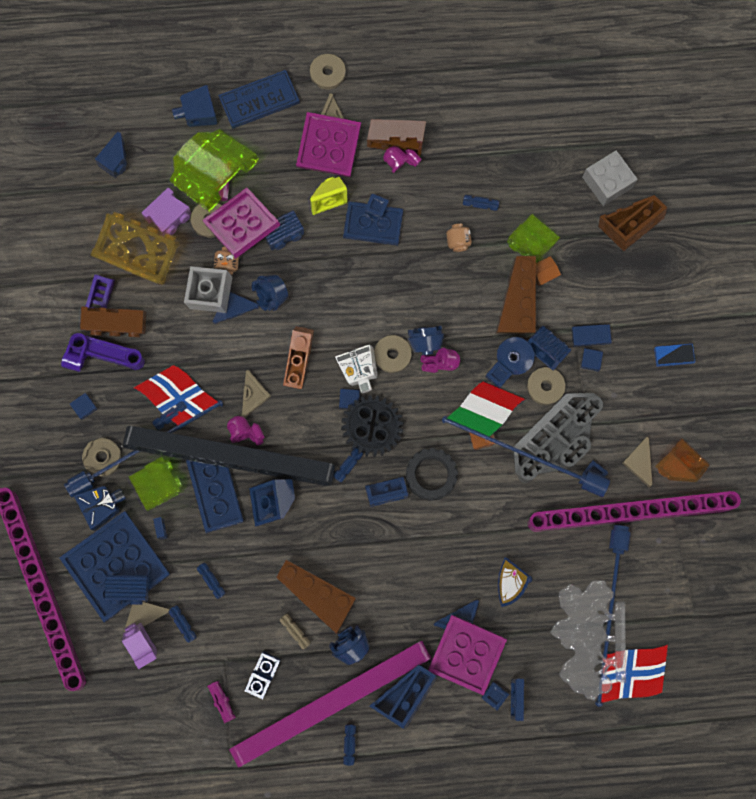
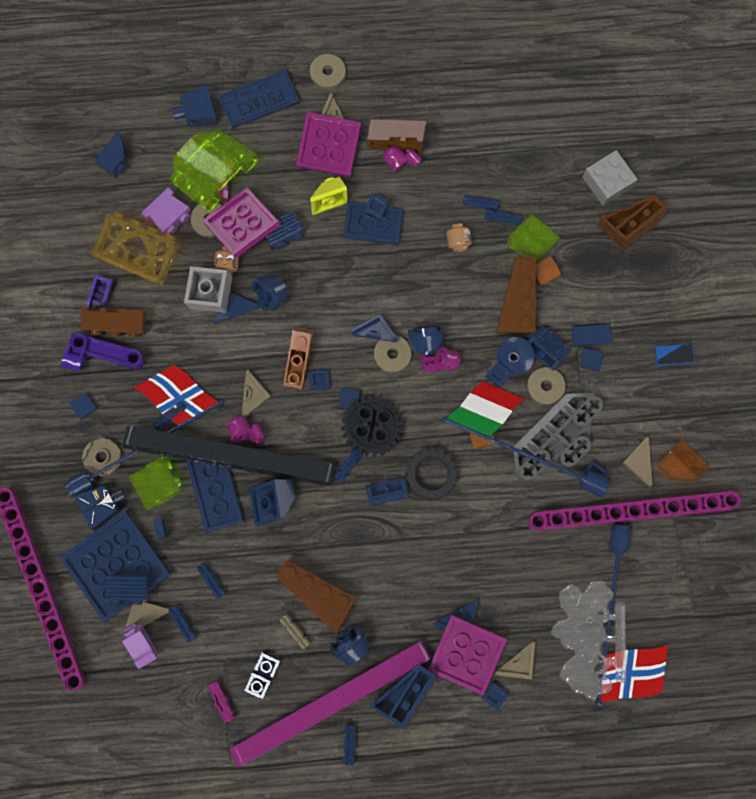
torso [335,345,377,393] -> none
shield [498,557,532,607] -> none
dark blue tile [511,679,524,721] -> none
none -> dark blue tile [309,369,330,391]
none -> dark blue tile [350,314,398,343]
none -> dark blue axle [485,209,521,225]
none -> dark tan tile [495,642,535,680]

